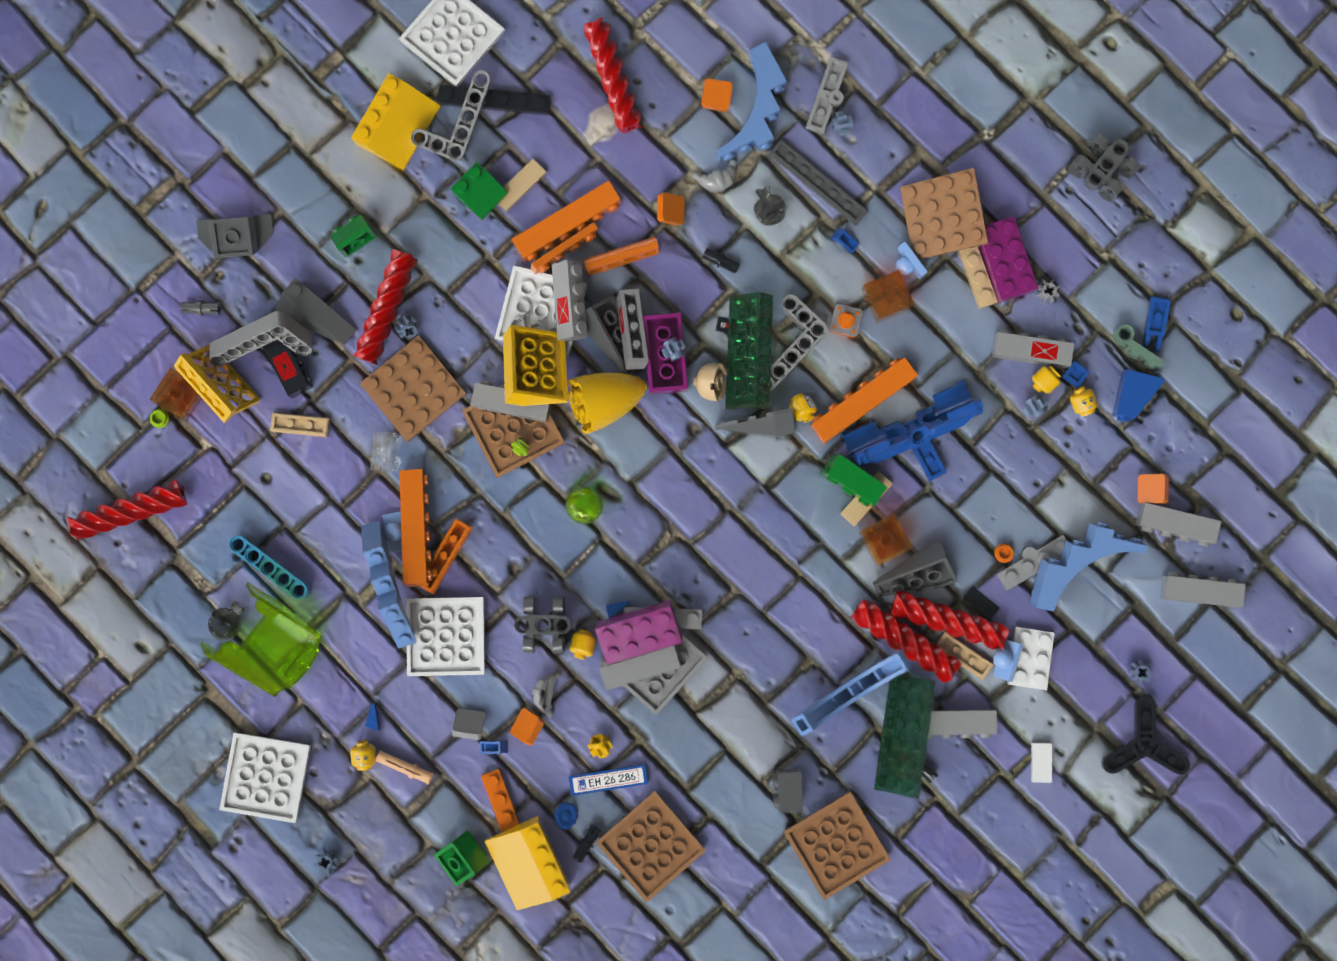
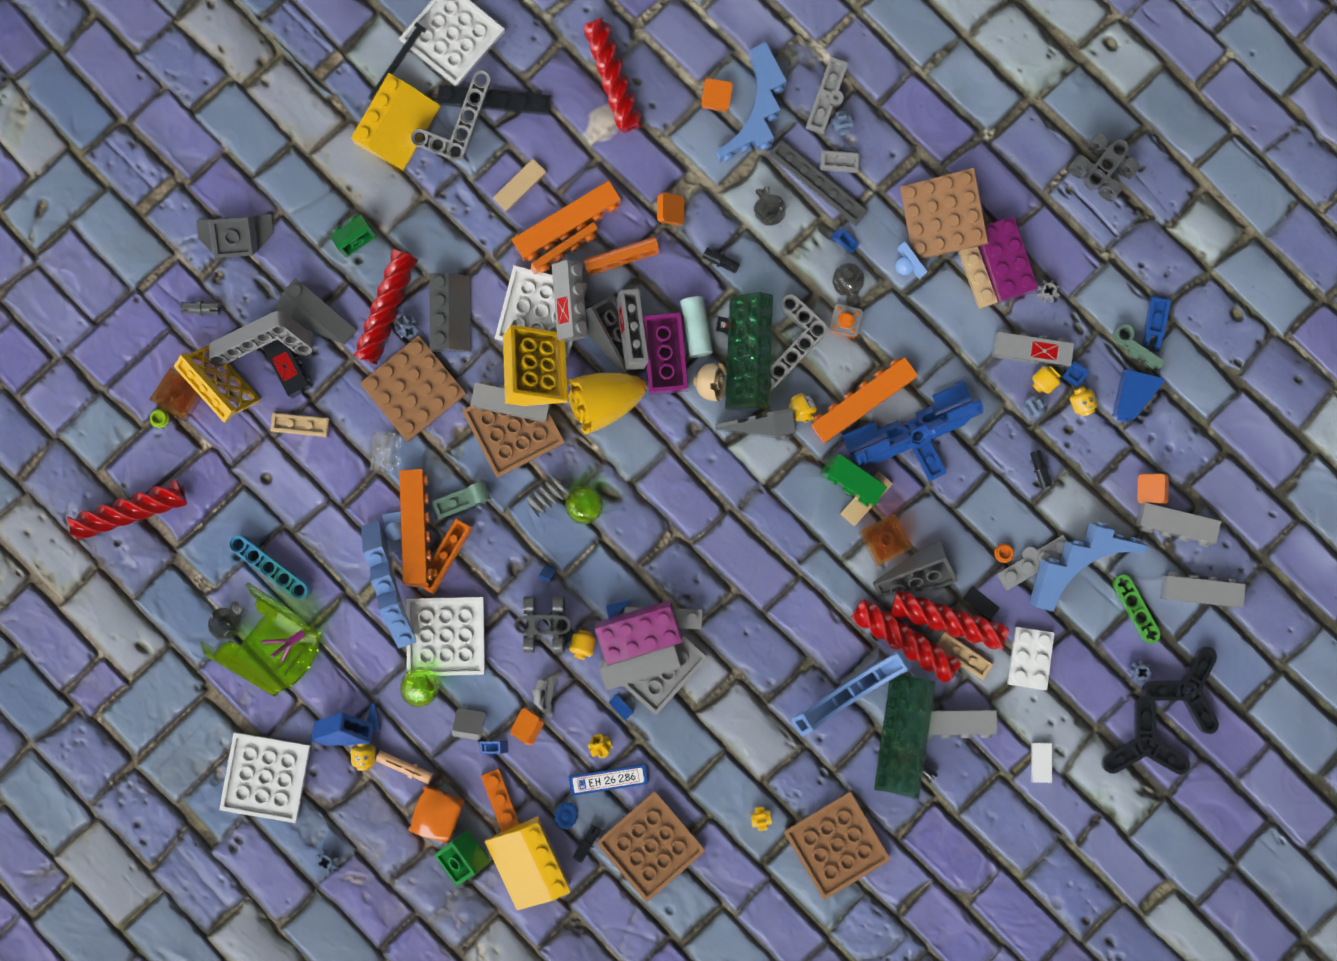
green slope [450,162,508,220] -> none
lime plate [511,439,530,456] -> none
sand blue gear [662,337,686,361] -> none
light grey piece [693,159,737,192] -> none
dark grey brick [772,768,803,813] -> none
clear orange brick [862,270,914,323] -> none
light blue tile [993,639,1023,682] -> none
none -> magenta plant [261,630,306,662]
none -> blue slope [311,712,374,746]
none -> black bar [369,22,427,101]
none -> clear neon green cylinder [400,667,440,707]
none -> orange piece [408,785,465,843]
none -> dark grey slope [430,273,471,352]
none -> sand green plate [432,481,491,520]
none -> light grey piece [527,477,570,517]
none -> blue piece [538,564,557,582]
none -> blue piece [609,695,634,721]
none -> light aqua piece [680,296,713,357]
none -> yellow gear [750,806,772,831]
none -> light grey plate [820,150,860,173]
none -> clear smoke hat [832,263,864,304]
none -> black axle [1030,450,1052,489]
none -> bright green beam [1113,575,1160,643]
none -> black piece [1141,647,1219,734]

